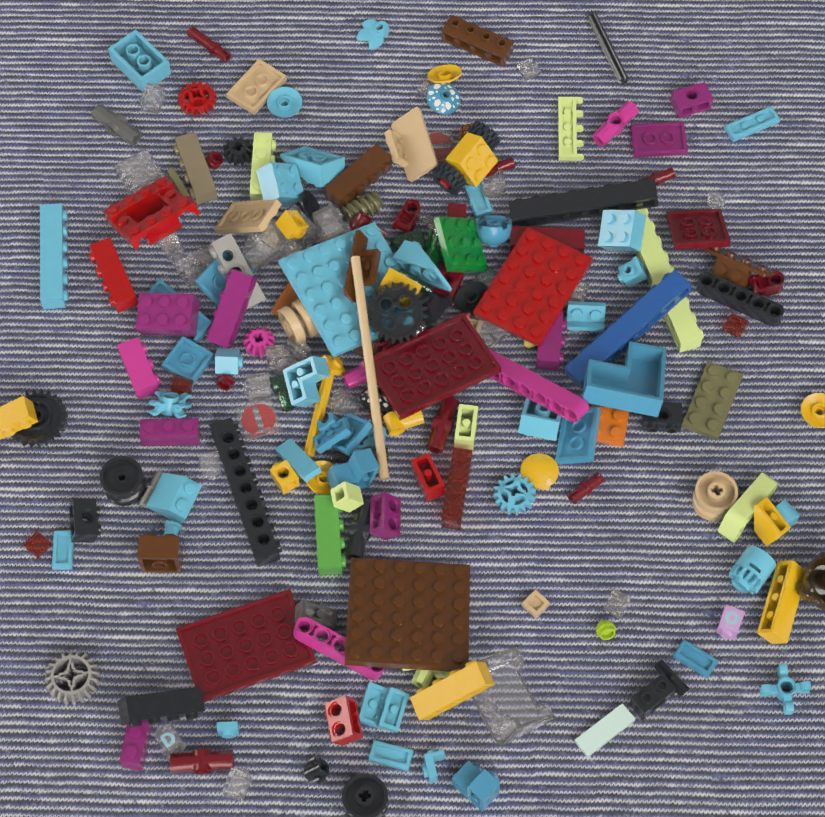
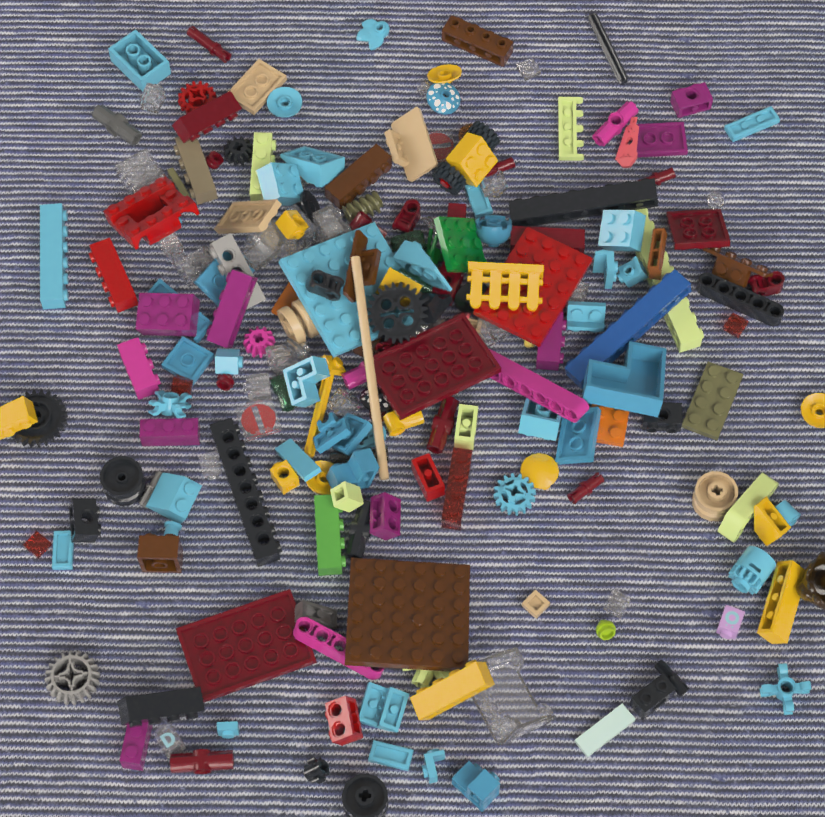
clear brick [222,767,253,803] -> none
dark azure tile [673,639,719,679] -> none
none -> dark red brick [172,91,242,143]
none -> black piece [305,270,344,301]
none -> yellow fence [466,261,544,312]
none -> medium azure bracket [593,250,618,289]
none -> coral piece [615,117,639,168]
none -> dark orange piece [647,228,667,280]

